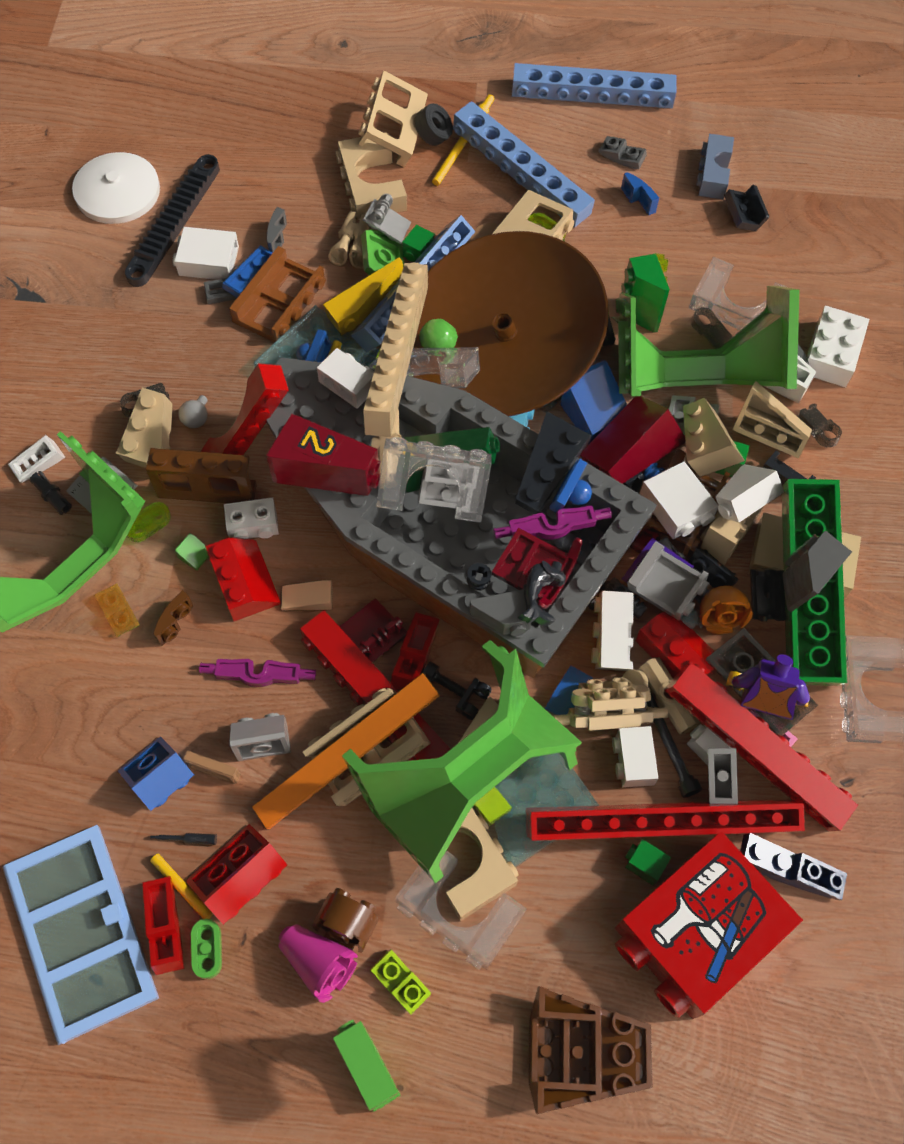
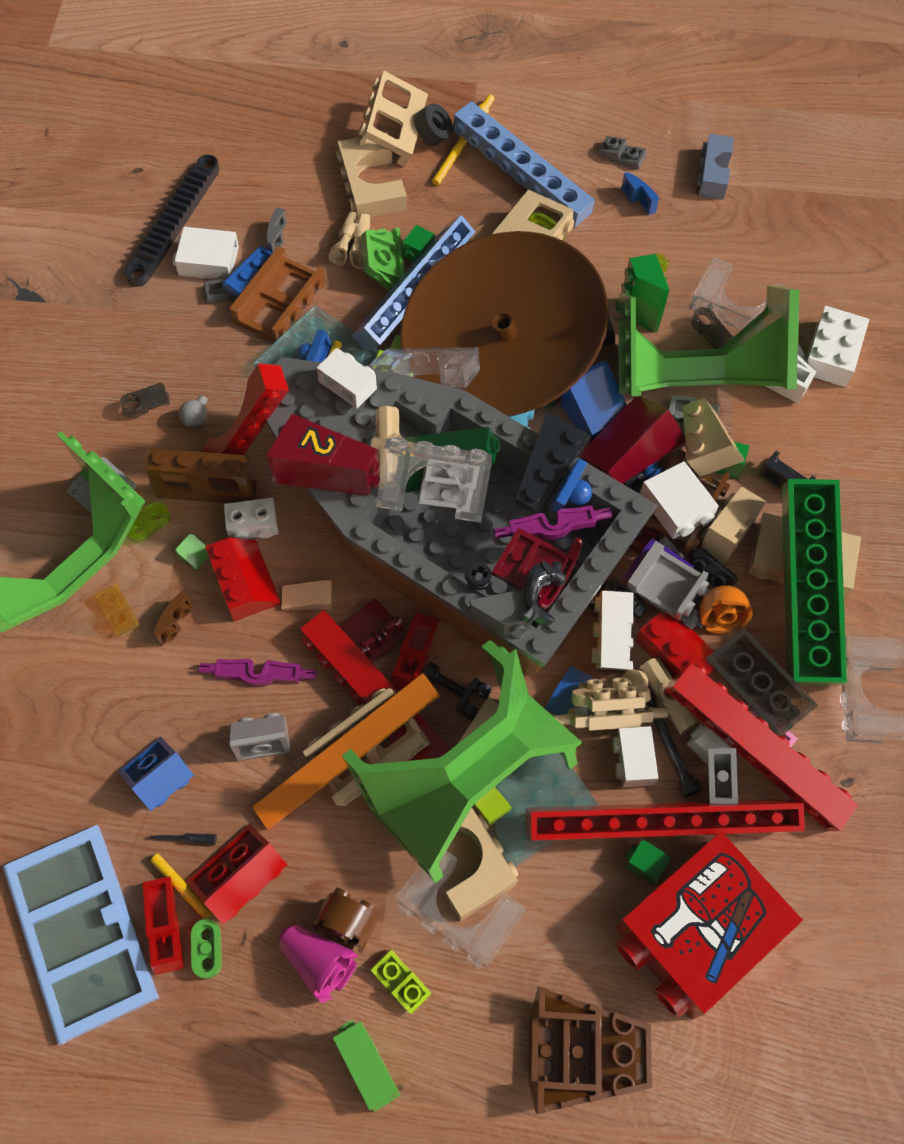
white slope [8,435,65,483] -> none
black pin [29,471,72,515] -> none
white dish [72,152,160,224] -> none
tan wedge [116,388,172,468] -> none
medium nougat tile [184,751,241,784] -> none
yellow slope [323,257,403,336] -> none
light grey hinge [363,194,411,244] -> none
tan brick [364,262,428,437] -> none
bright green hair [419,319,458,354] -> none
medium blue brick [512,63,677,108] -> none
white slope [716,464,784,522] -> none
black bracket [724,185,769,232] -> none
dark purple torso [726,654,810,720] -> none
tan wedge [733,381,812,458] -> none
slope [740,833,847,900] -> none
black hinge [750,567,786,622] -> none
dark grey slope [782,531,852,612] -> none
clear smoke piece [798,404,842,447] -> none

